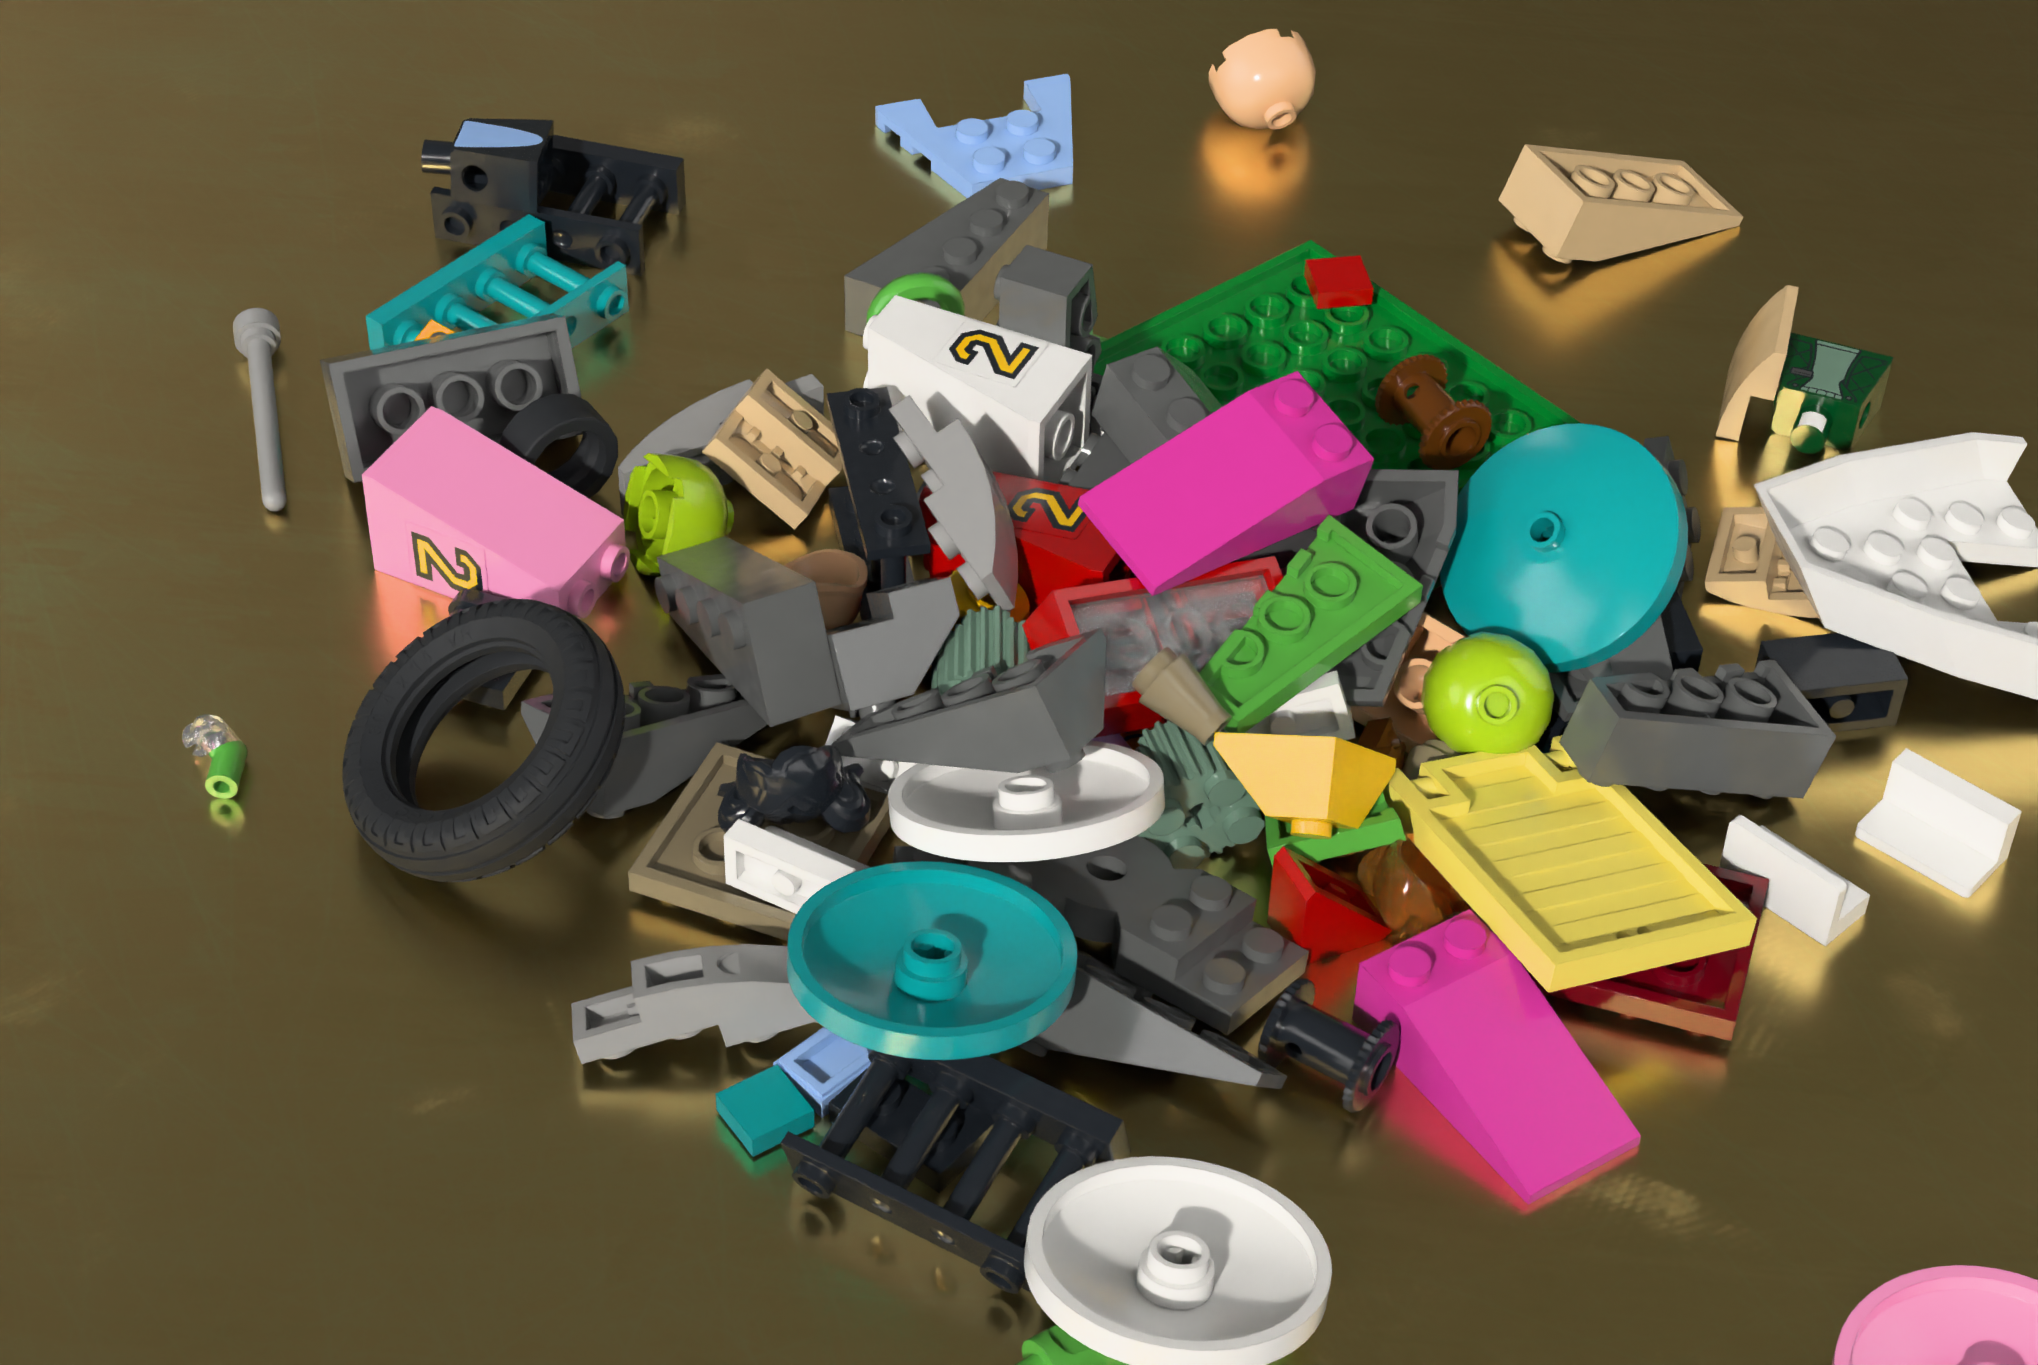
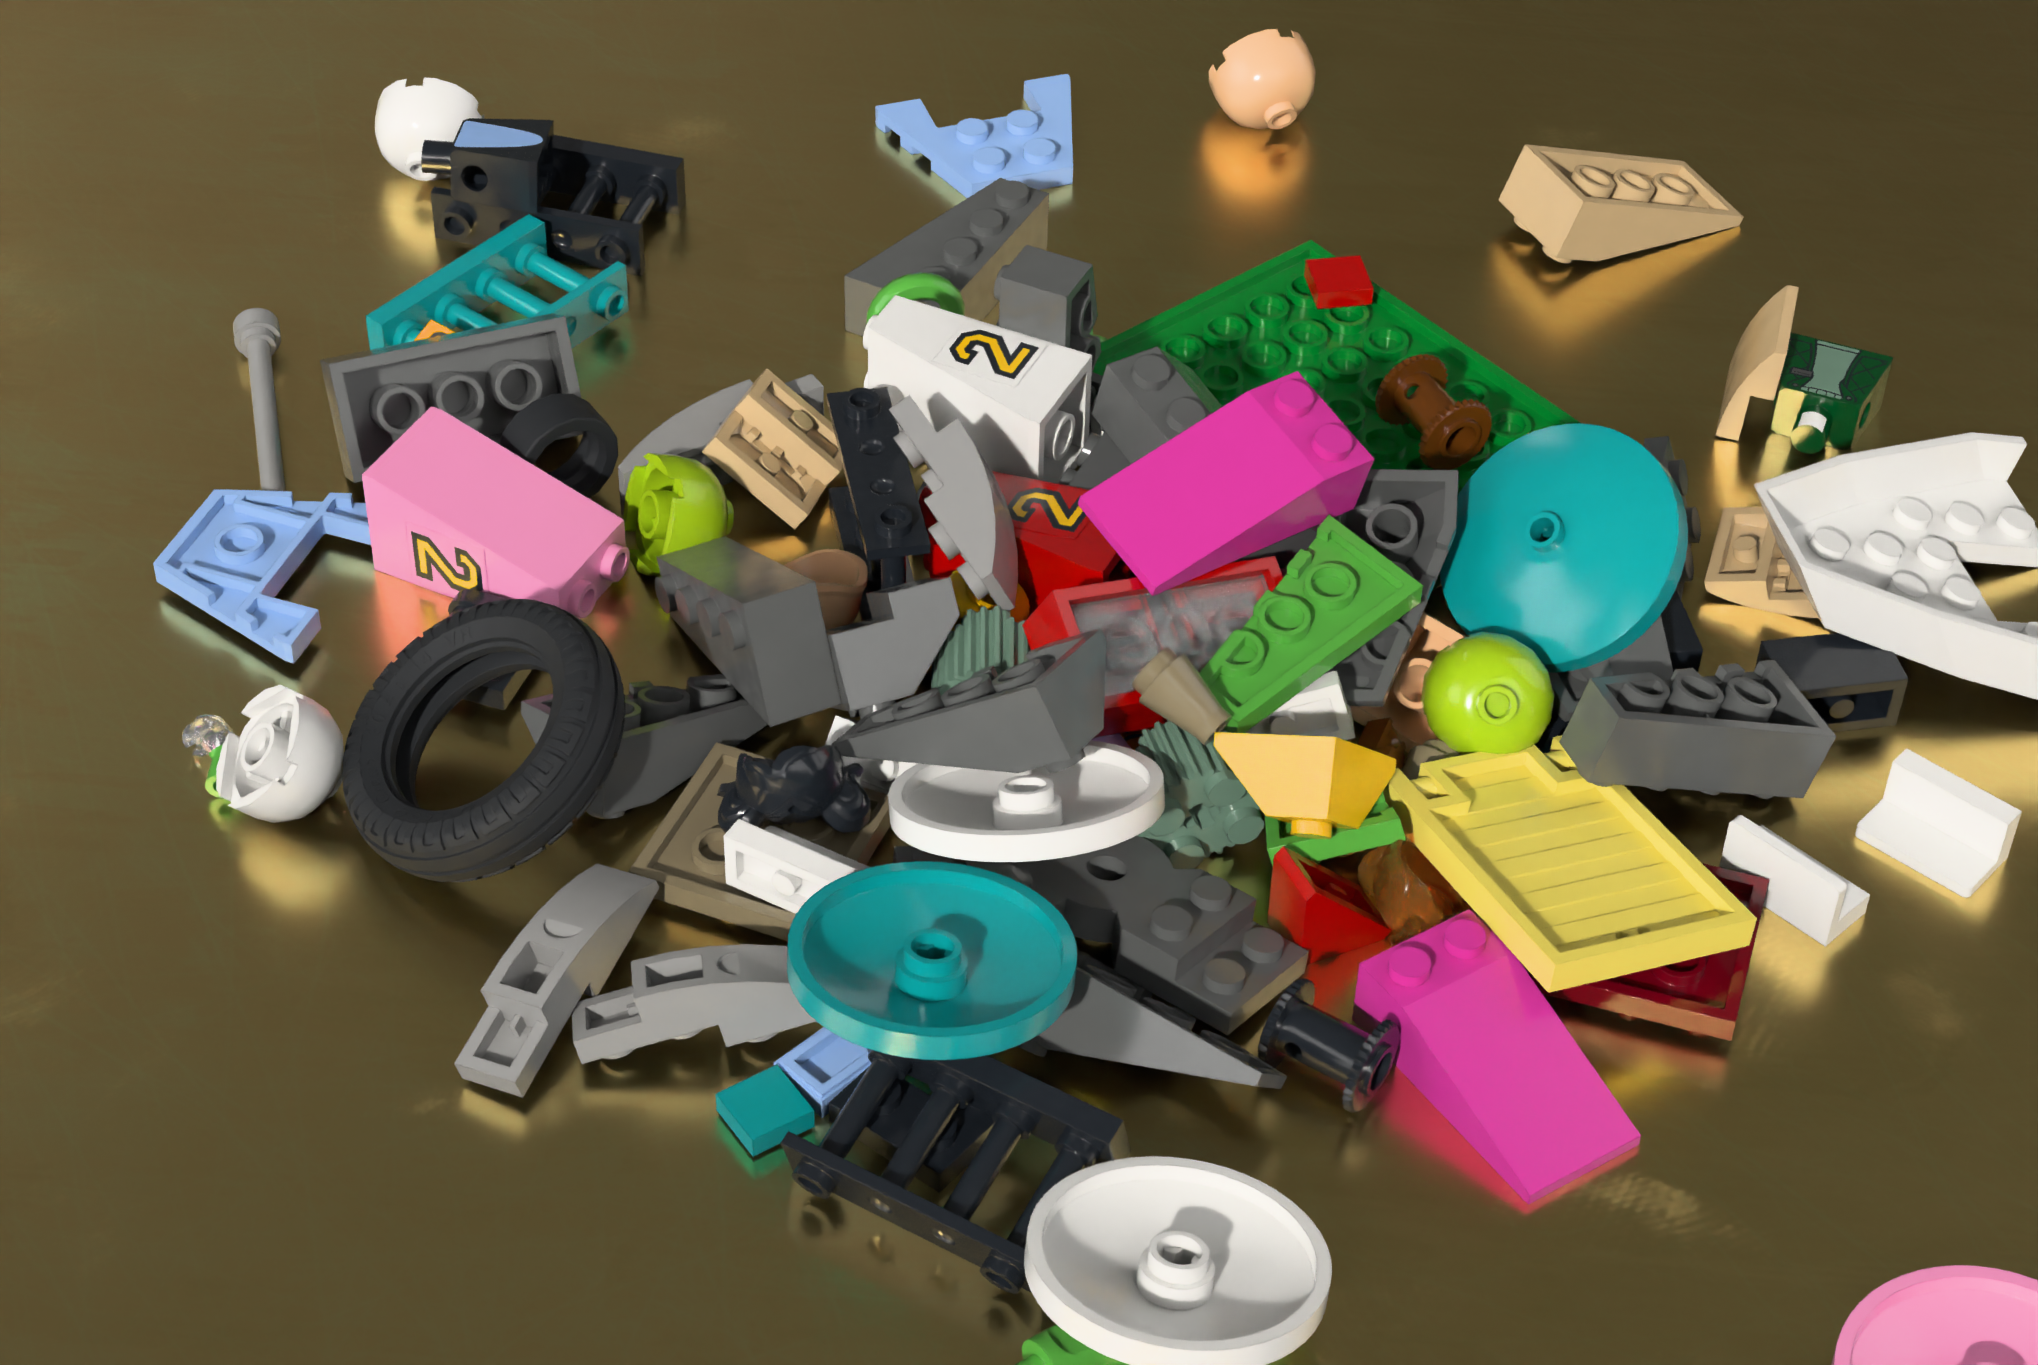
none -> light blue wing [153,489,371,664]
none -> white cylinder [216,685,344,823]
none -> white cylinder [375,77,485,181]
none -> light grey slope [454,864,659,1098]

